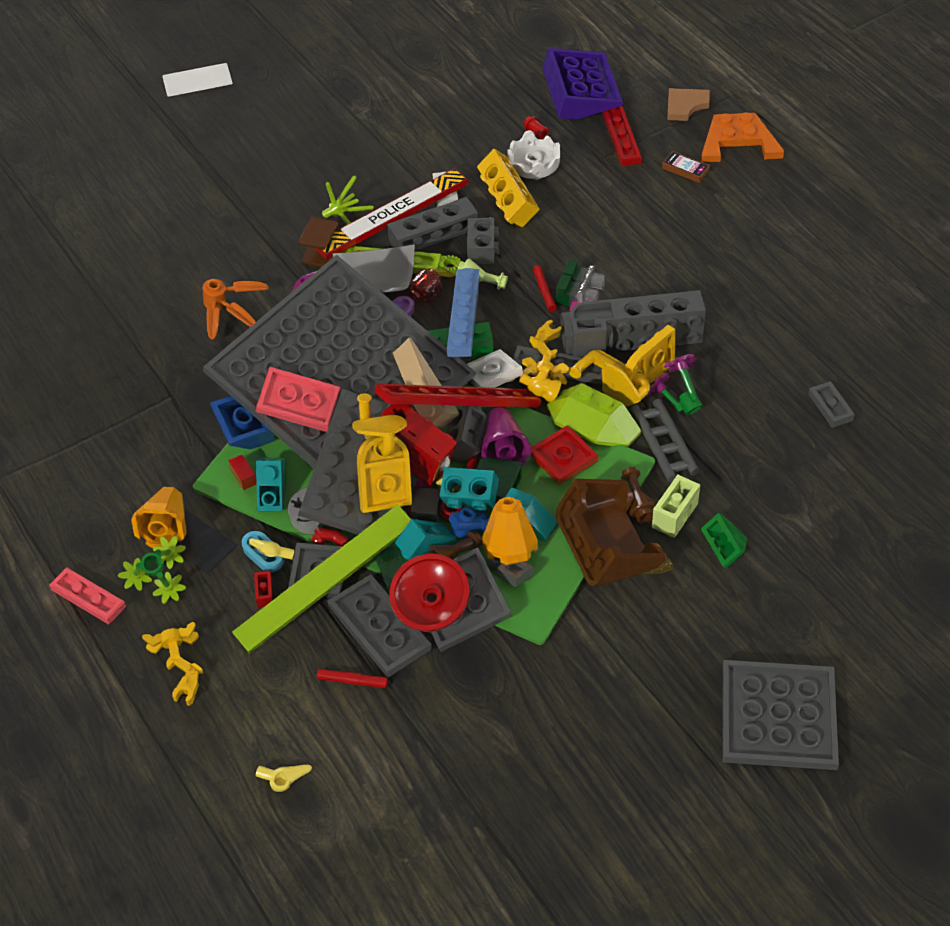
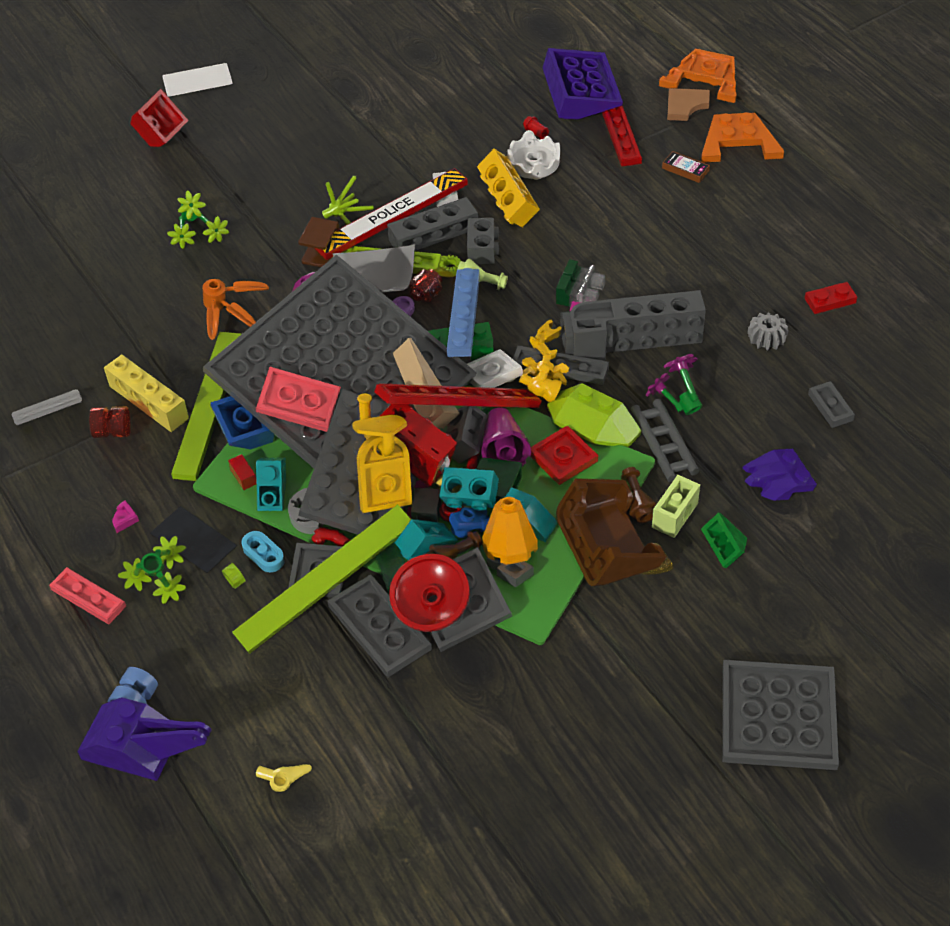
light orange cone [131,487,187,548] -> none
yellow piece [142,622,203,706] -> none
light yellow animal [249,538,294,560] -> none
red piece [254,571,274,608] -> none
red piece [317,669,388,688] -> none
red piece [533,266,557,312] -> none
yellow plate [569,325,675,407] -> none
none -> light grey axle [12,389,82,425]
none -> dark purple slope [78,697,211,781]
none -> clear red wheel [89,406,130,438]
none -> light yellow brick [104,354,189,432]
none -> medium blue wheel [108,667,158,704]
none -> dark pink tile [112,500,139,533]
none -> red brick [130,89,189,147]
none -> lime plant [167,191,229,249]
none -> lime tile [171,332,241,481]
none -> lime axle [222,563,246,589]
none -> orange wing [659,49,736,103]
none -> dark purple plate [743,449,817,501]
none -> light grey gear [748,312,788,351]
none -> red plate [805,282,857,314]

